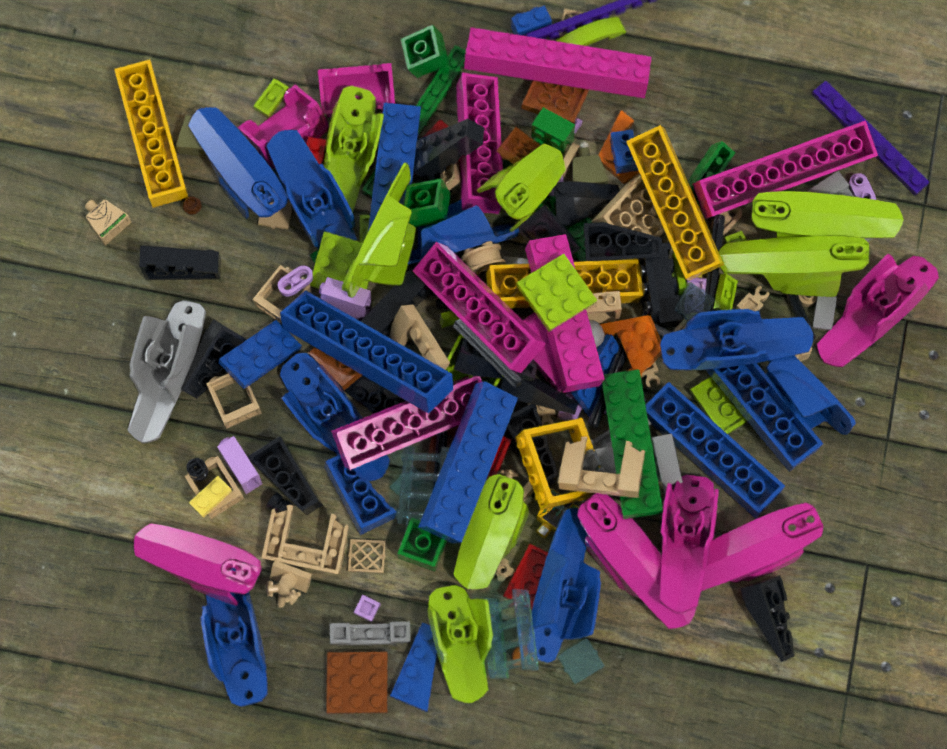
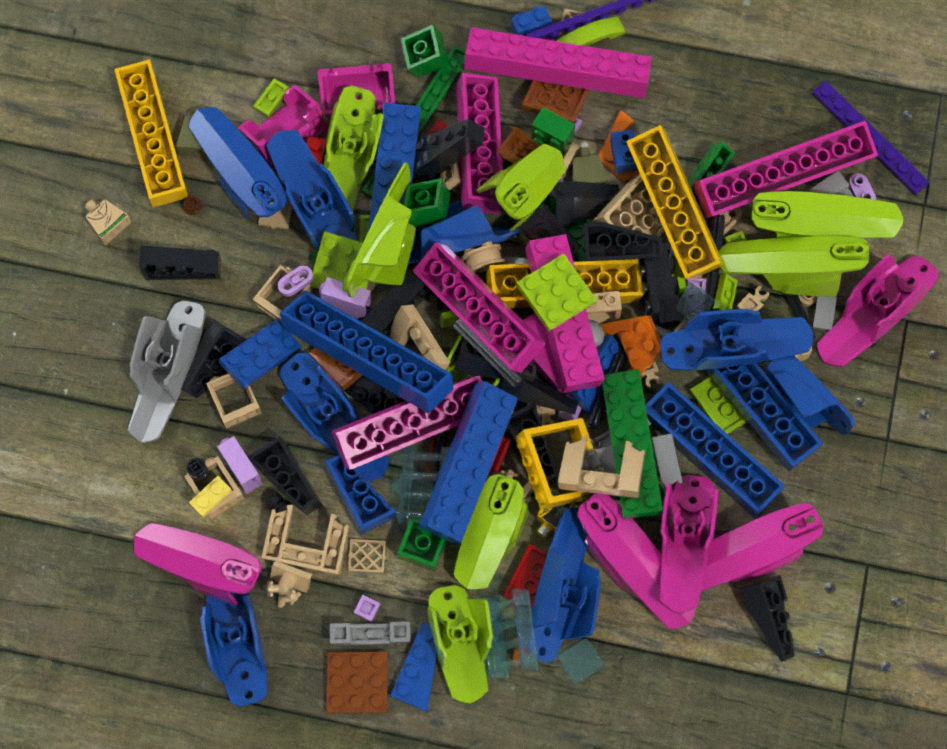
tan plate [495,559,514,582] -> none

